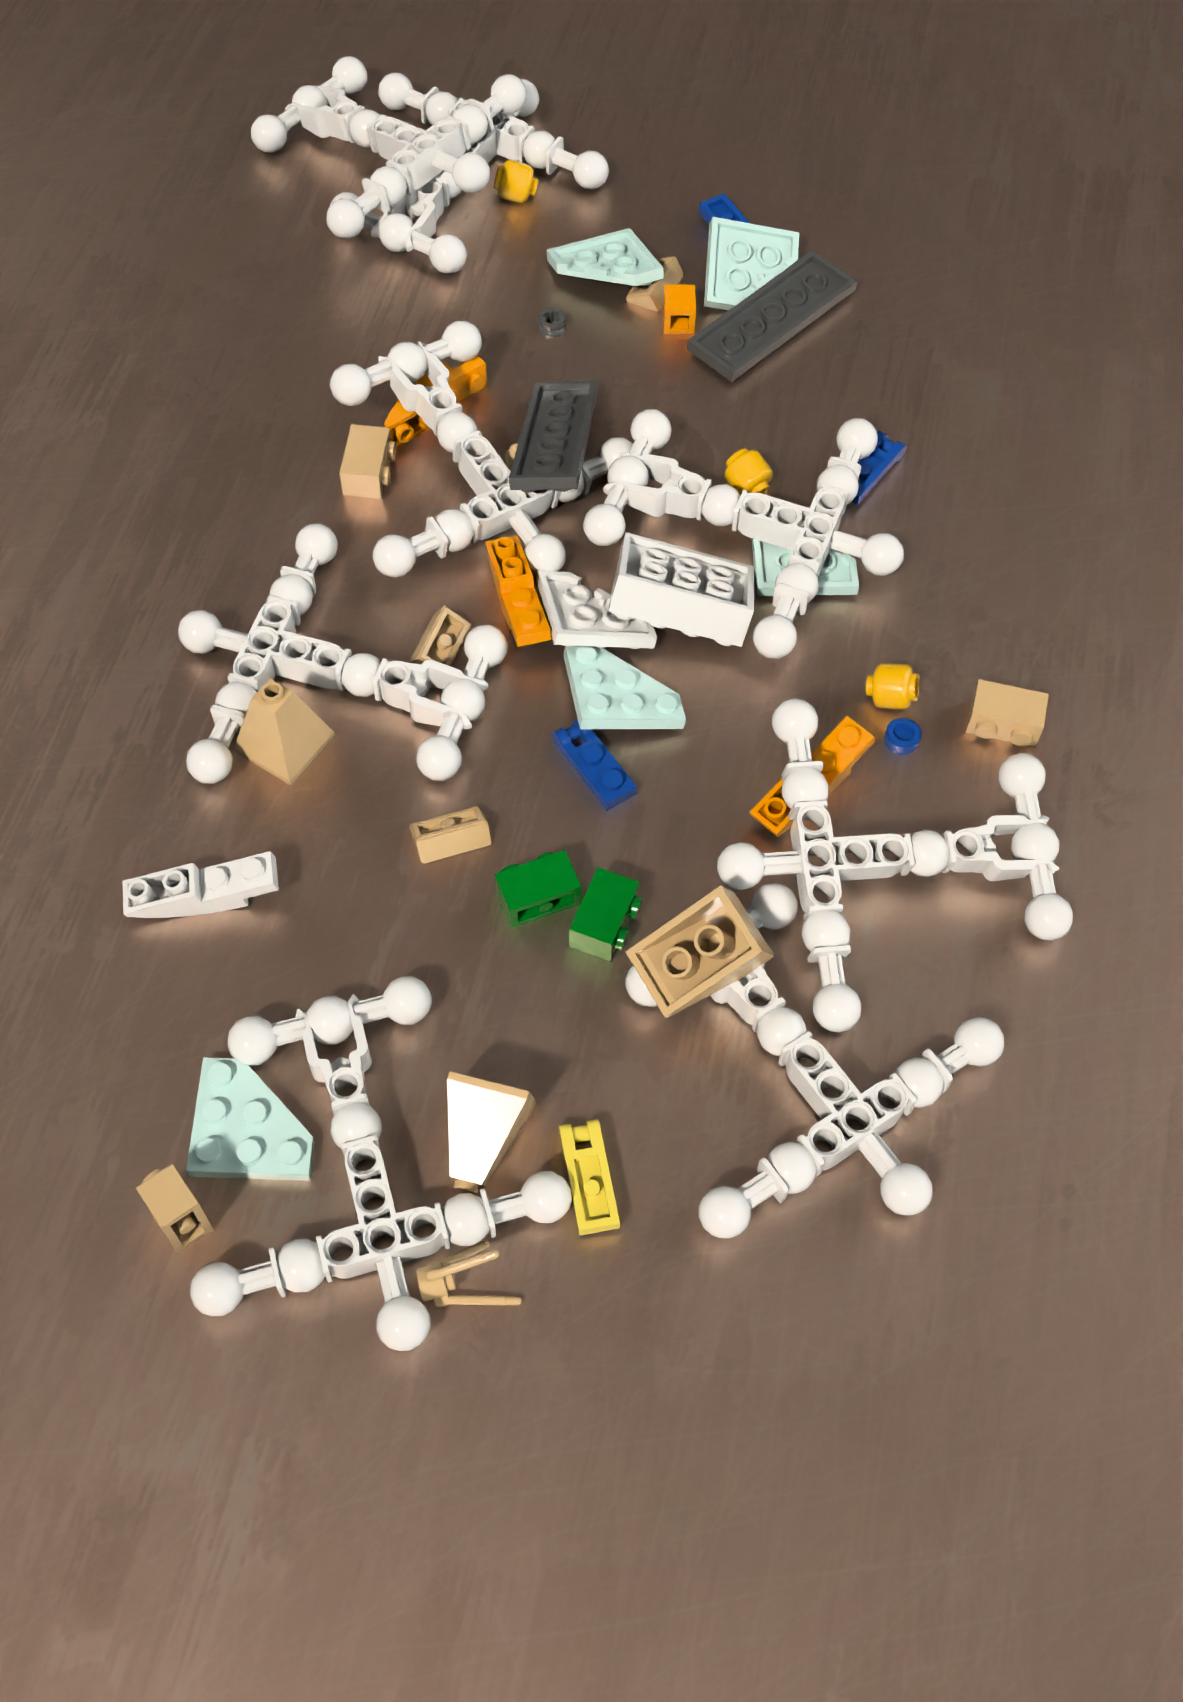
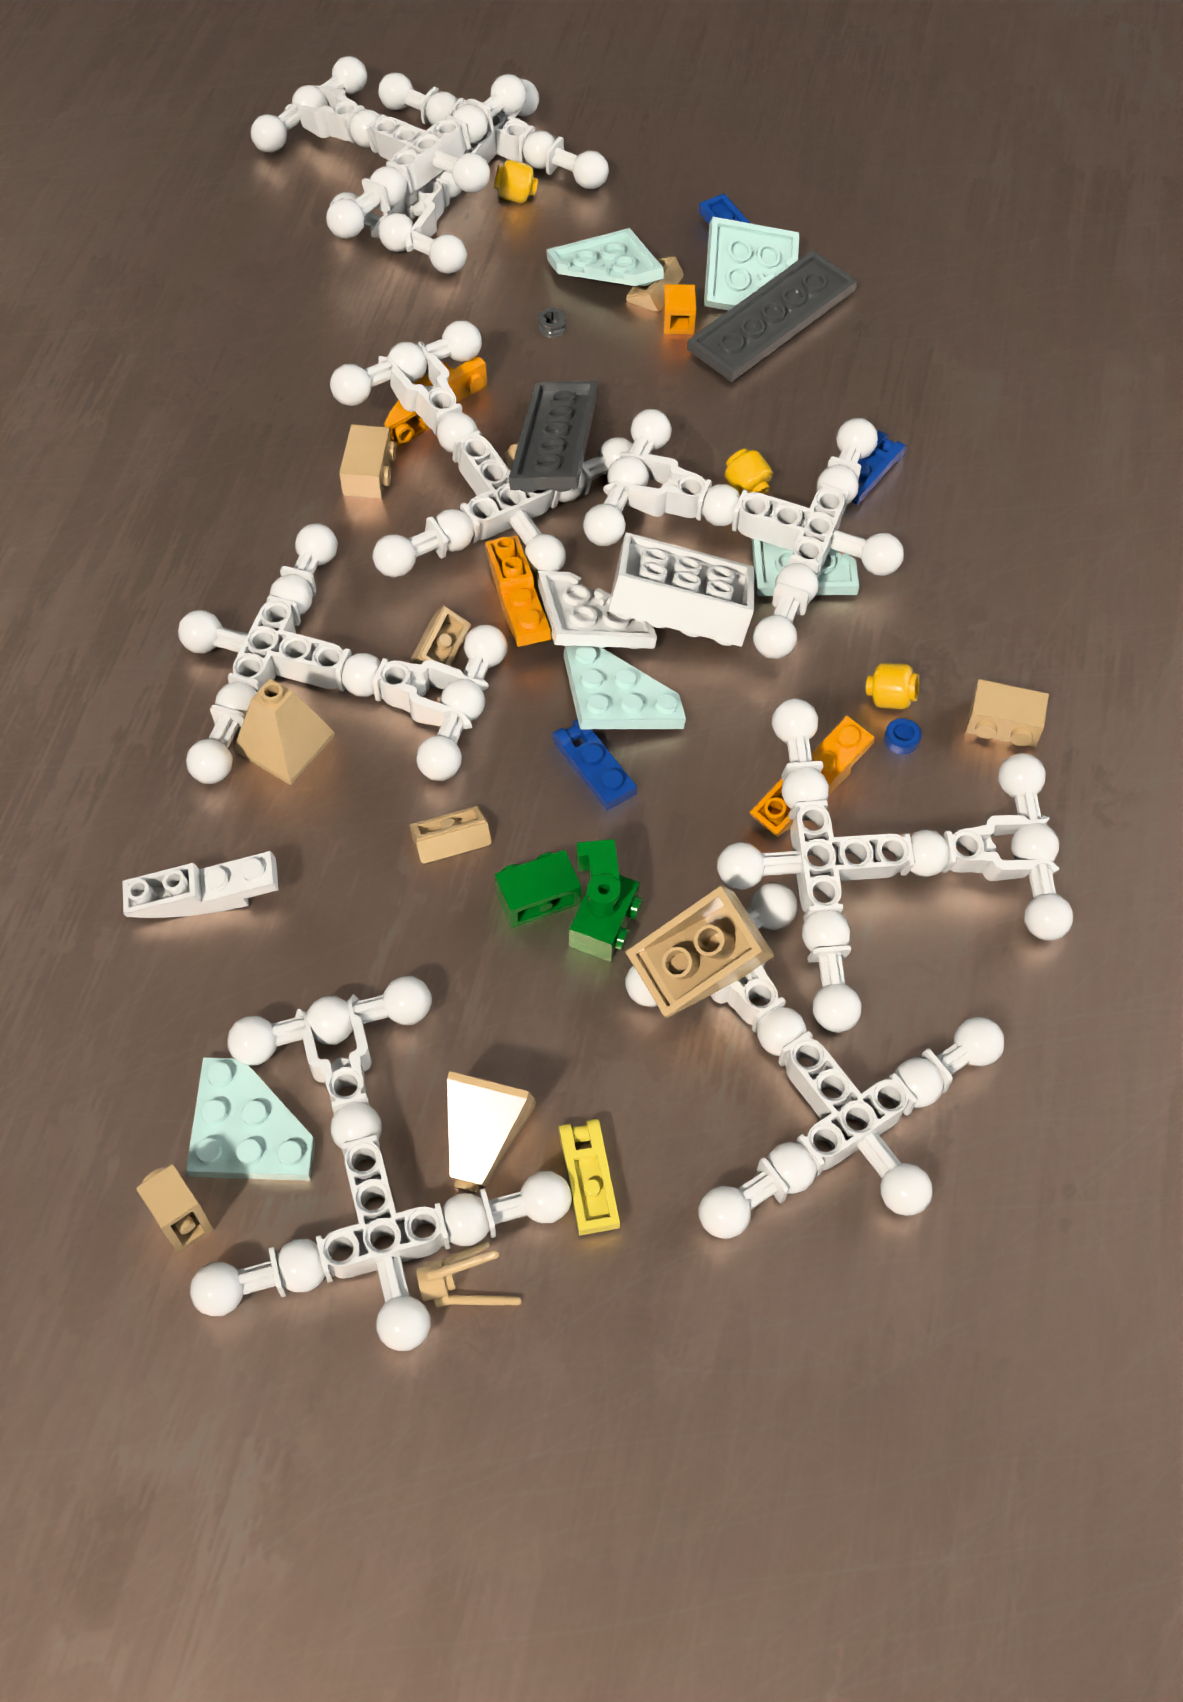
none -> green leg [576,839,621,918]

